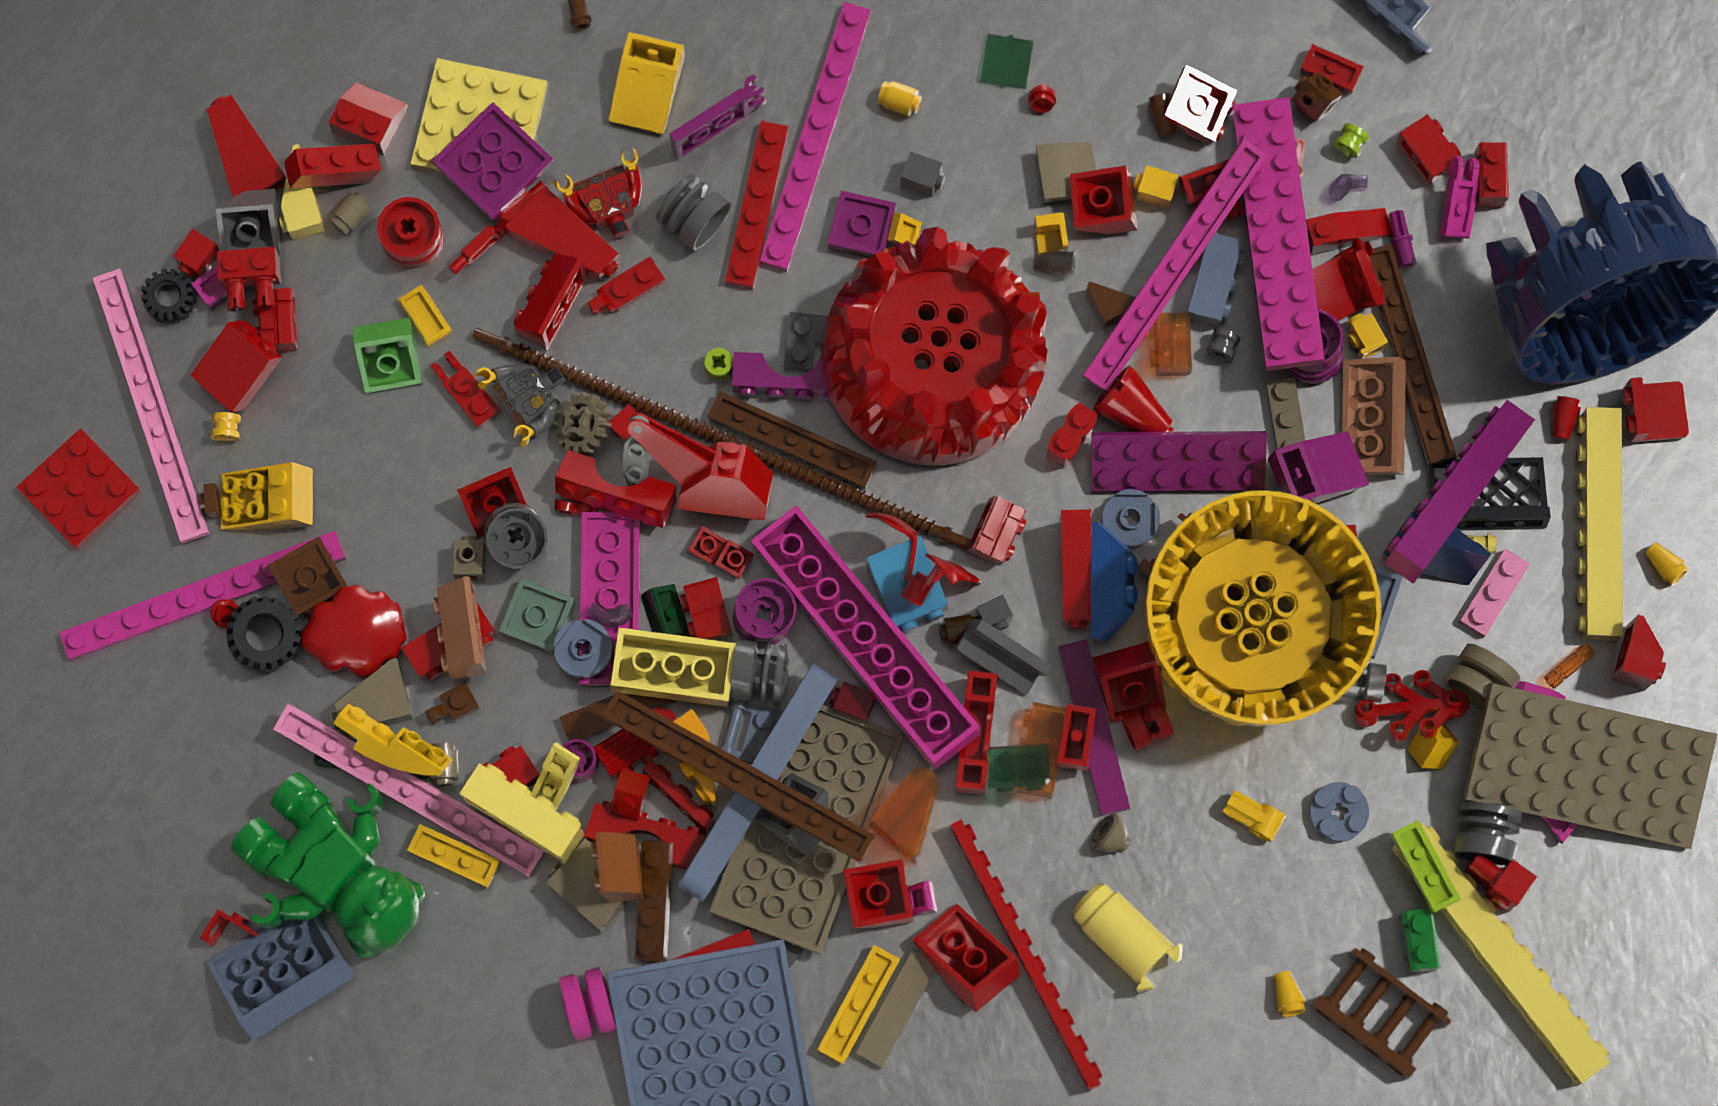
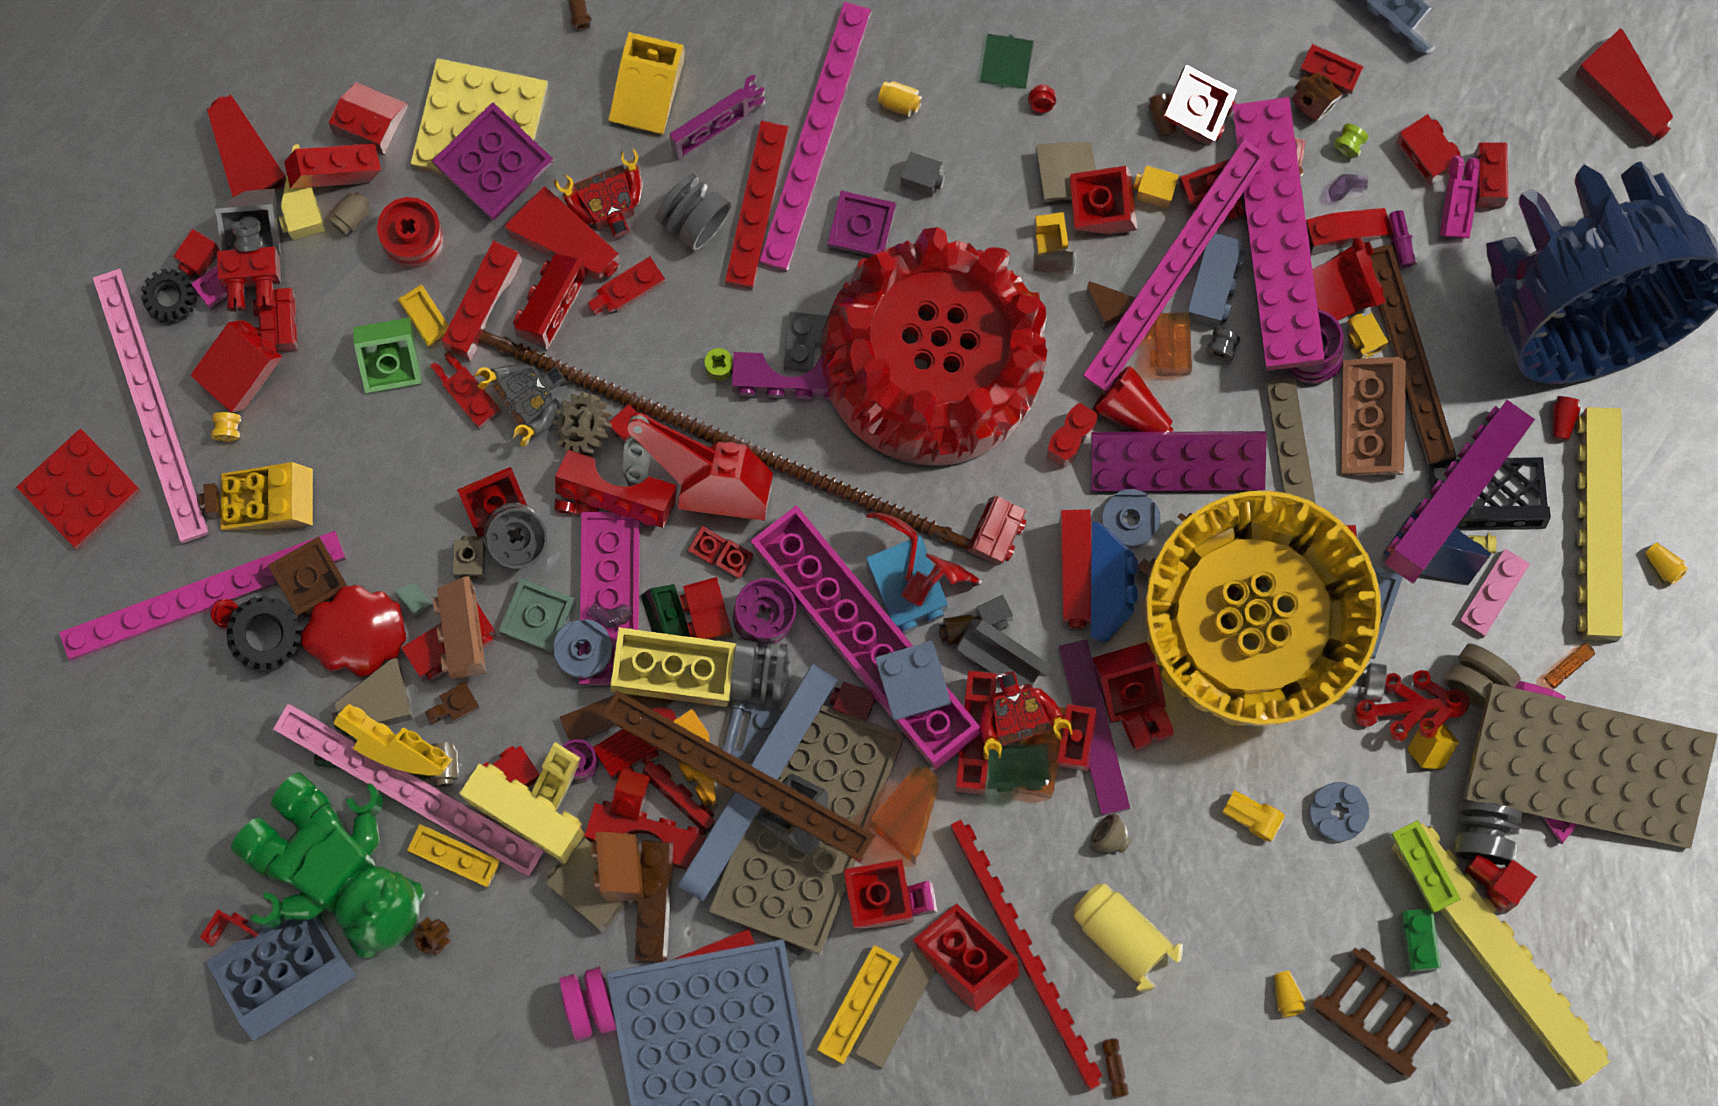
red piece [448,180,548,275] -> none
reddish brown plate [708,391,877,489] -> none
yellow plate [887,213,922,245] -> none
magenta slope [1268,431,1369,503] -> none
red slope [1611,614,1666,691] -> none
red bracket [1622,377,1689,442] -> none
none -> dark grey wheel [231,219,263,252]
none -> sand green slope [395,584,432,618]
none -> reddish brown gear [413,917,451,956]
none -> red arch [441,240,522,362]
none -> sand blue slope [875,641,951,721]
none -> torso [979,671,1073,760]
none -> reddish brown axle [1102,1038,1129,1098]
none -> red slope [1576,28,1674,145]

